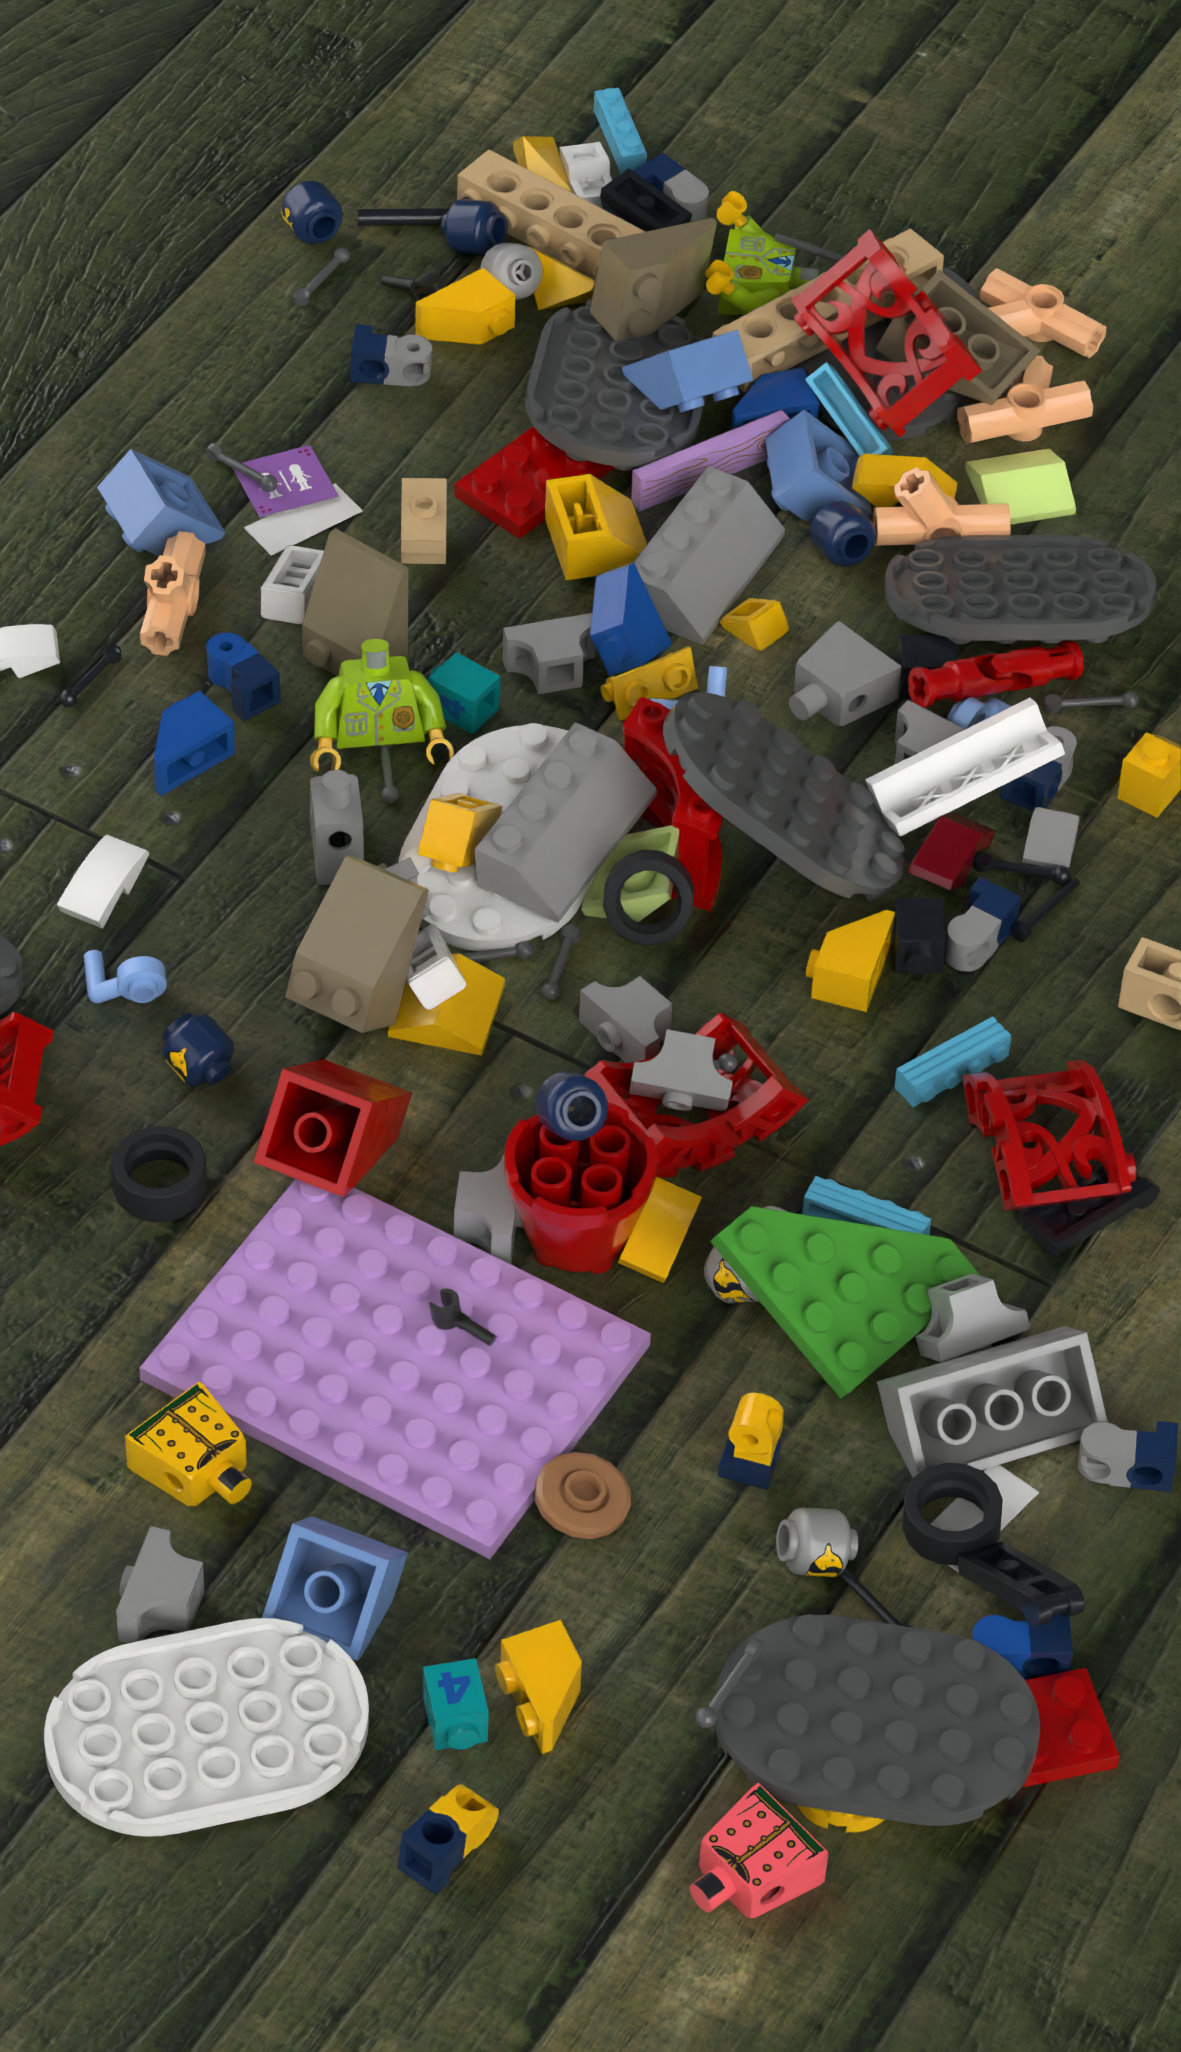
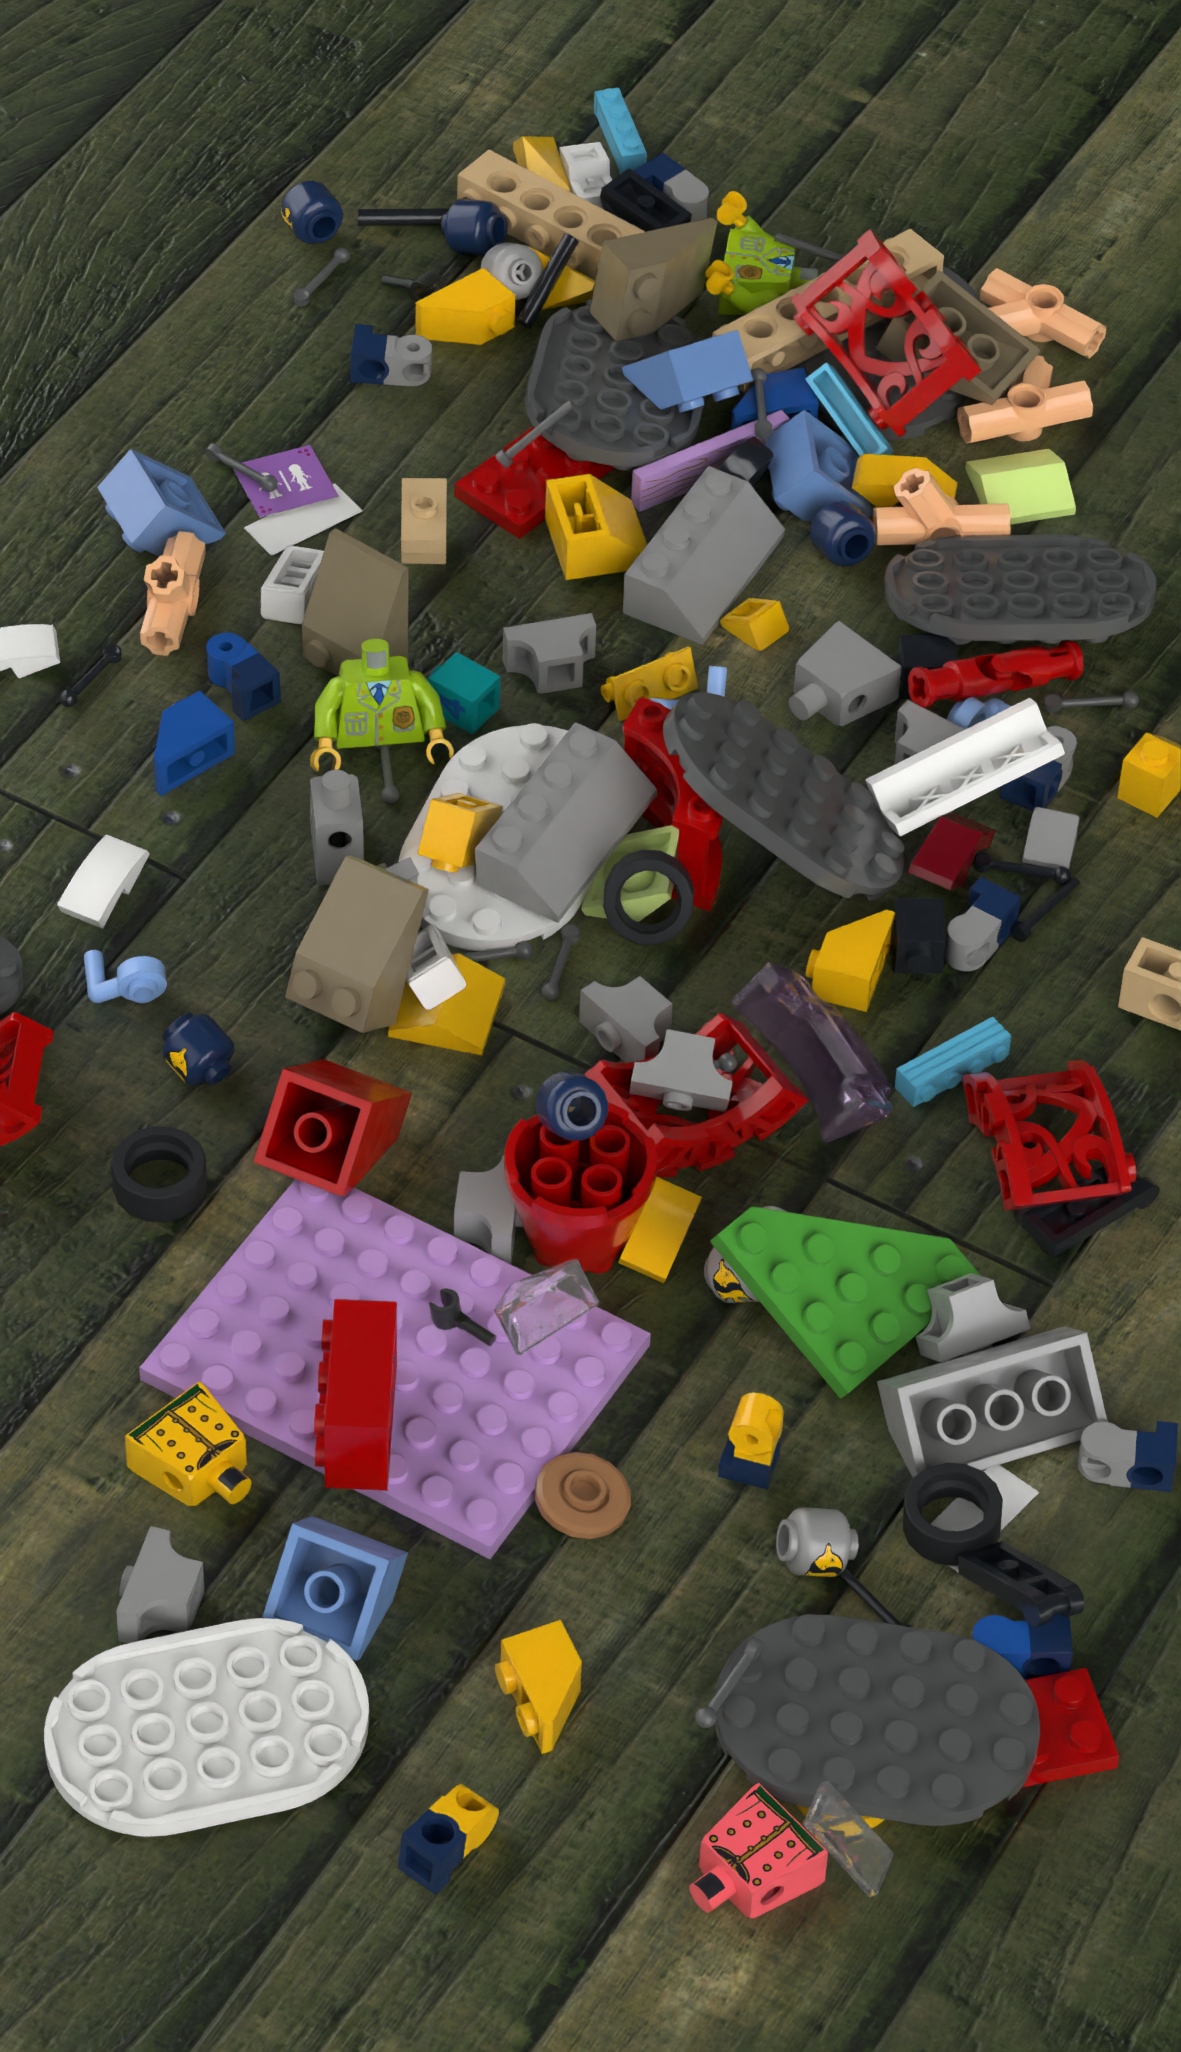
teal brick [423,1658,489,1750] -> none
blue slope [590,562,673,676] -> none
medium azure piece [802,1176,931,1235] -> none
none -> red brick [314,1299,397,1491]
none -> clear slope [494,1259,600,1355]
none -> dark grey piece [495,400,575,468]
none -> black piece [516,233,579,329]
none -> black hat [718,436,774,487]
none -> clear purple windscreen [731,962,893,1143]
none -> dark grey hinge [751,368,773,439]
none -> clear slope [803,1781,894,1897]

